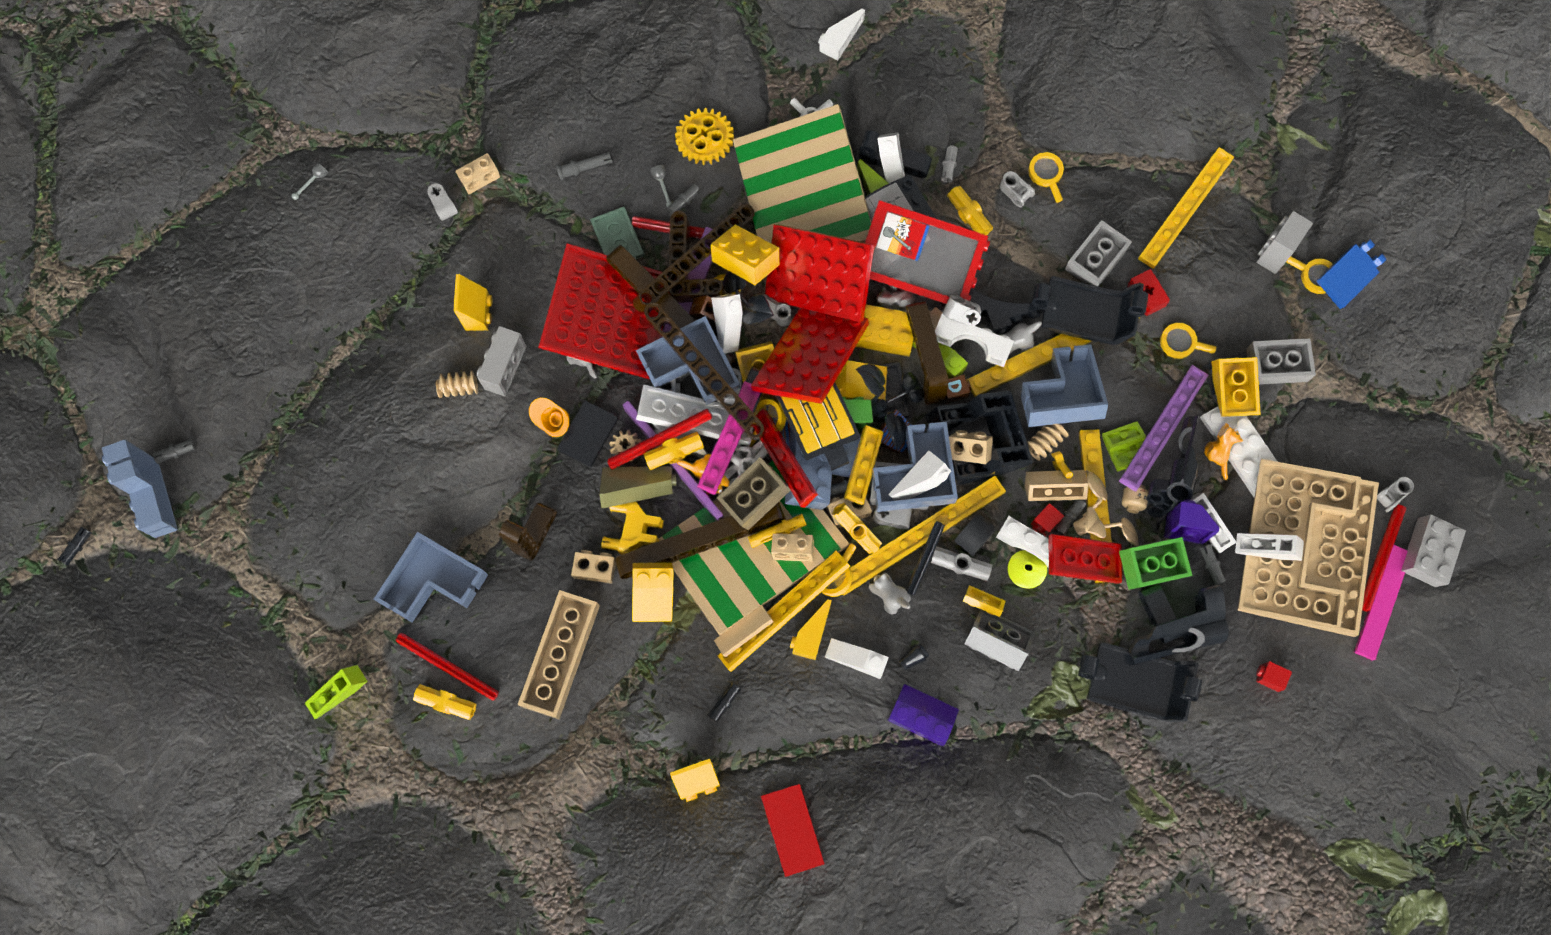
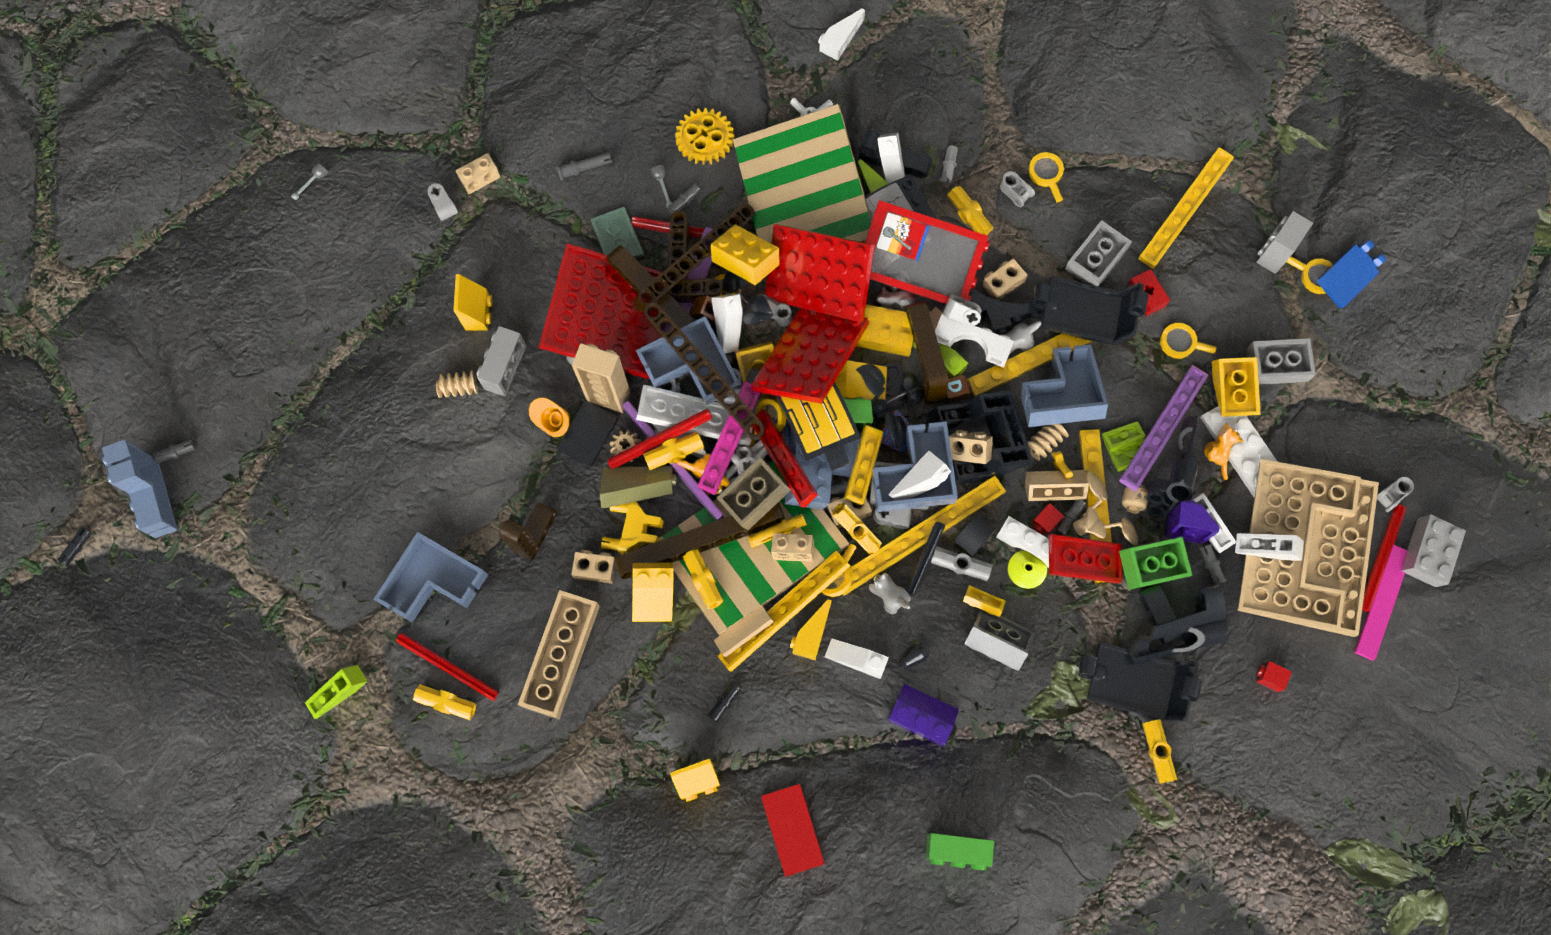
none -> tan brick [572,343,631,413]
none -> yellow piece [683,549,723,609]
none -> bright green brick [925,833,994,871]
none -> tan brick [982,259,1028,301]
none -> yellow piece [1142,719,1177,784]

